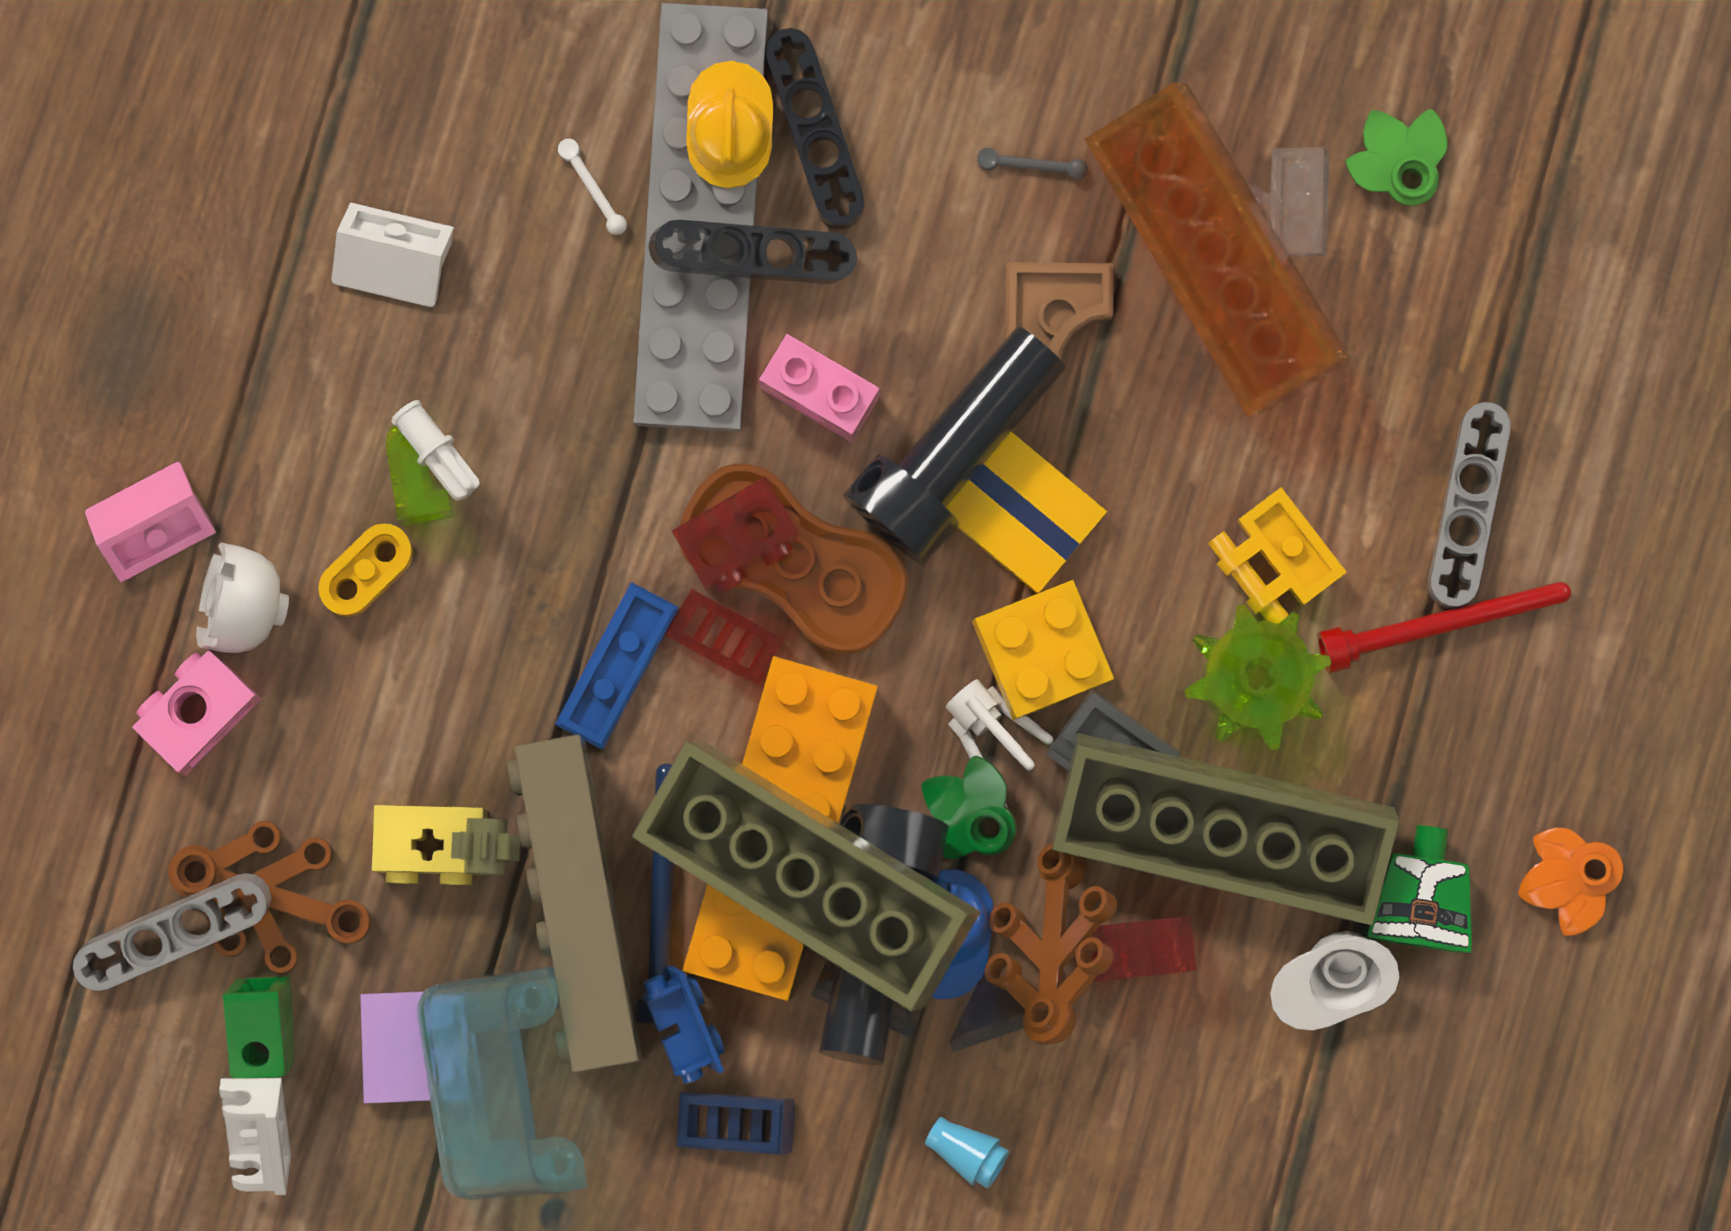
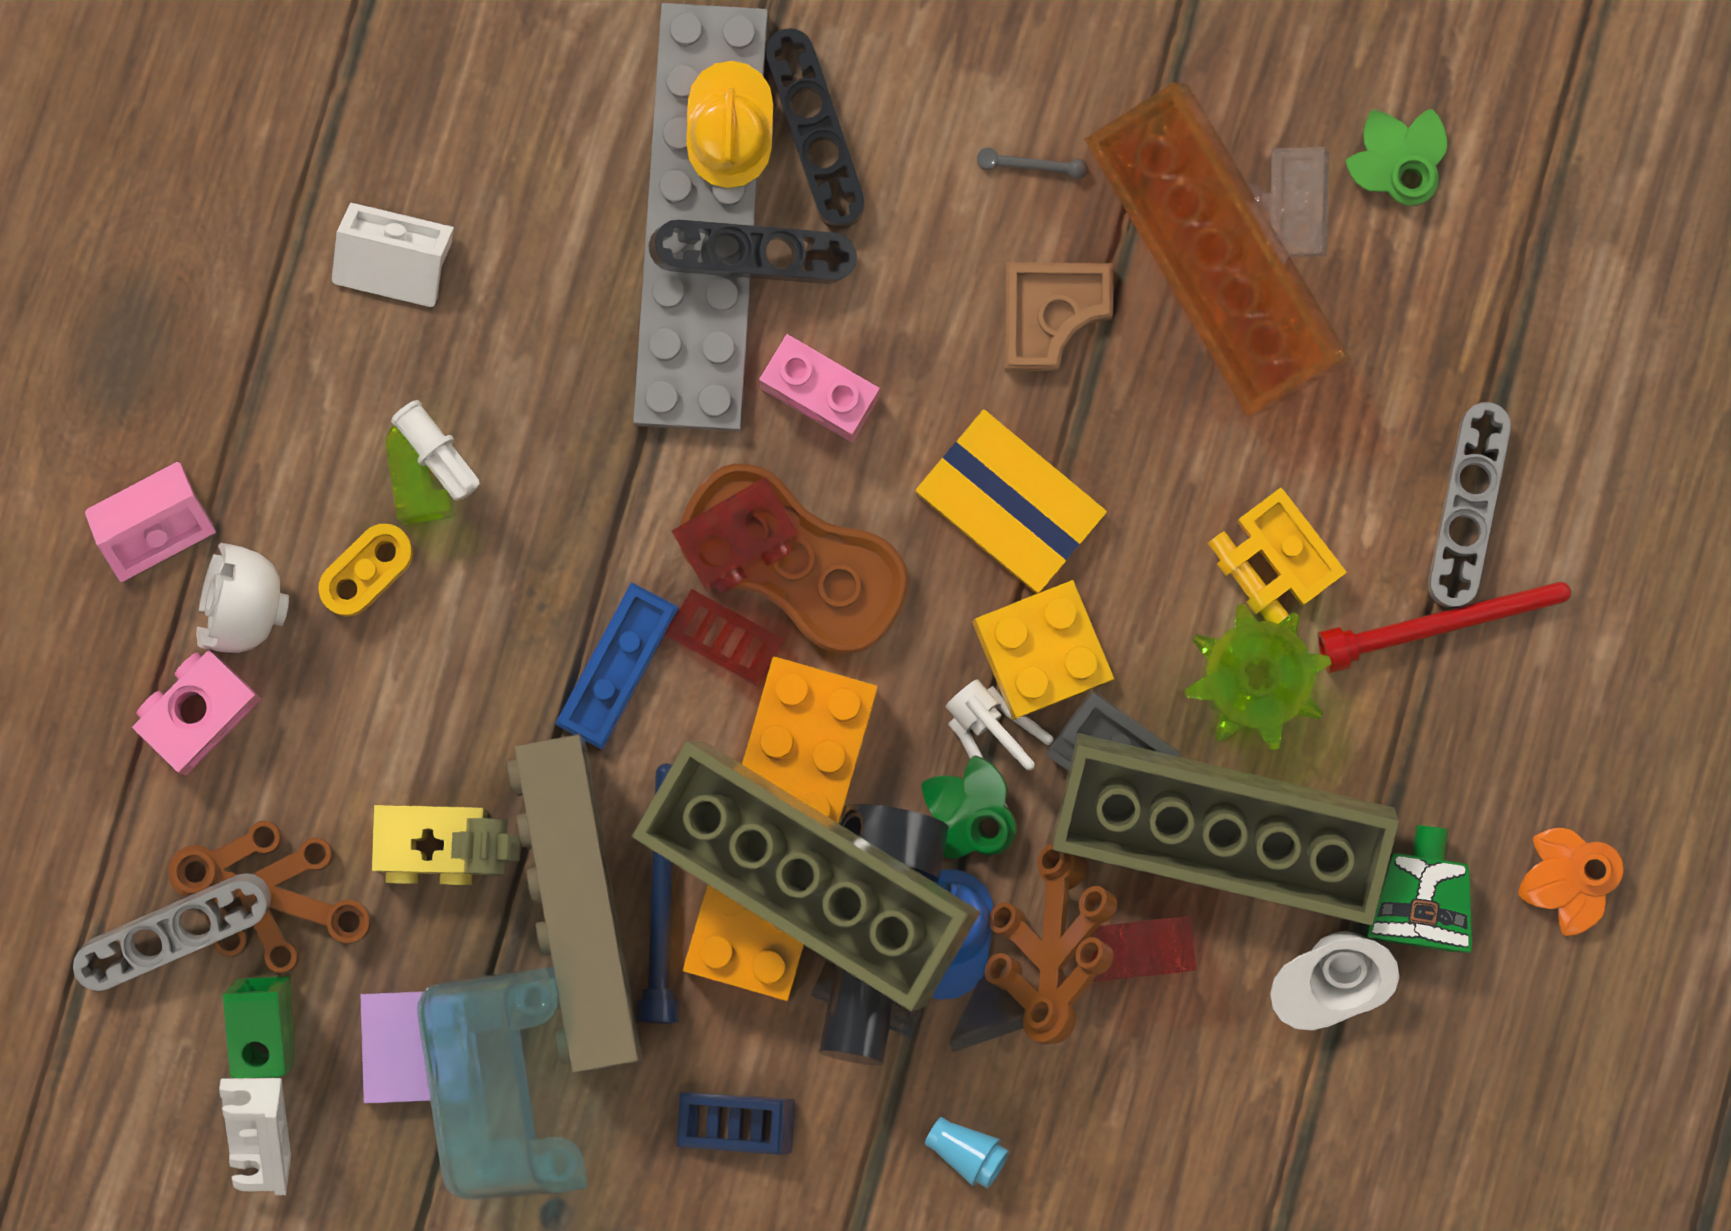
white hinge [558,139,627,235] -> none
blue hinge [642,966,725,1083] -> none
black piece [843,326,1066,566] -> none

